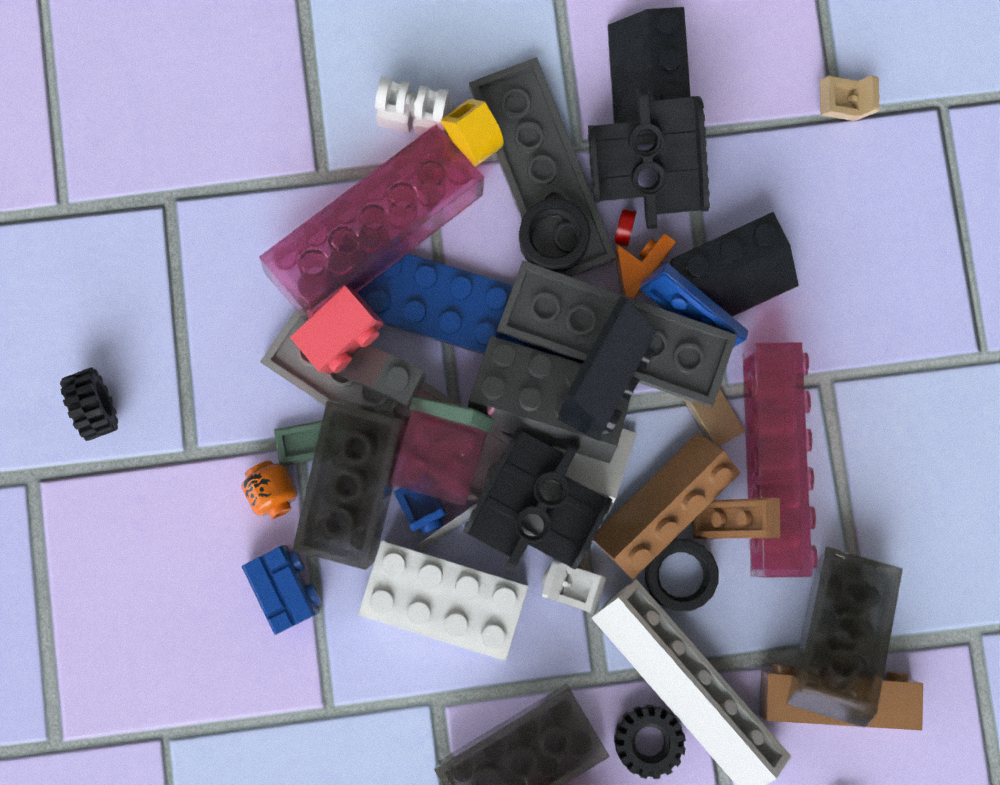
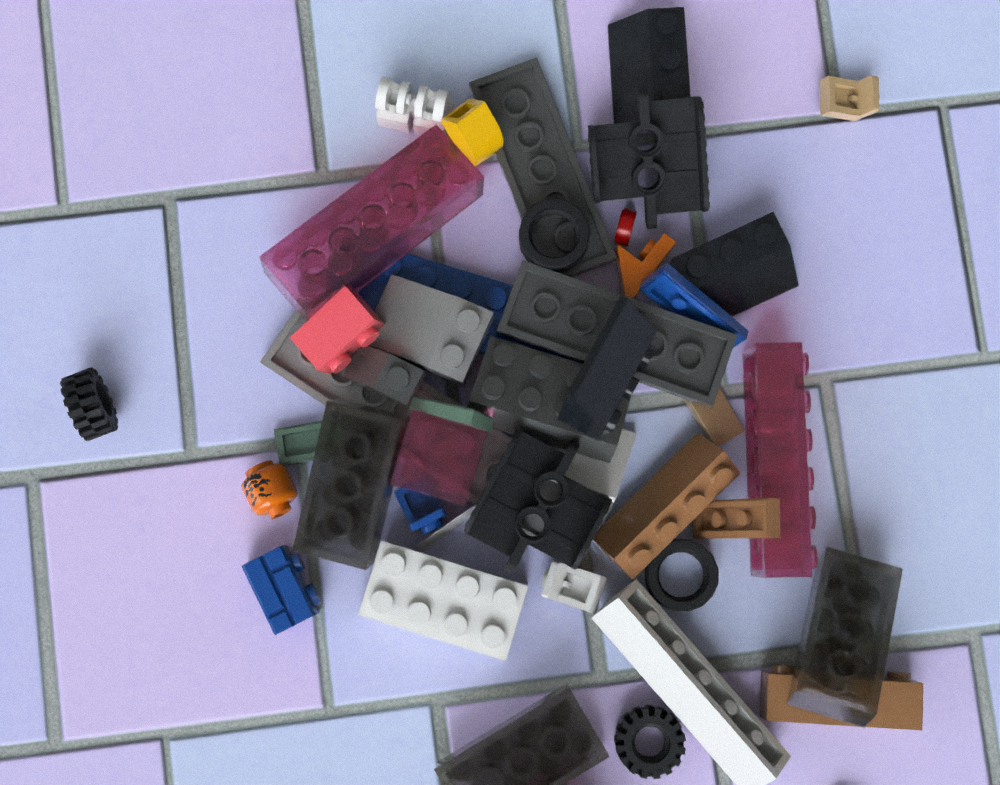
none -> light grey slope [368,274,494,387]

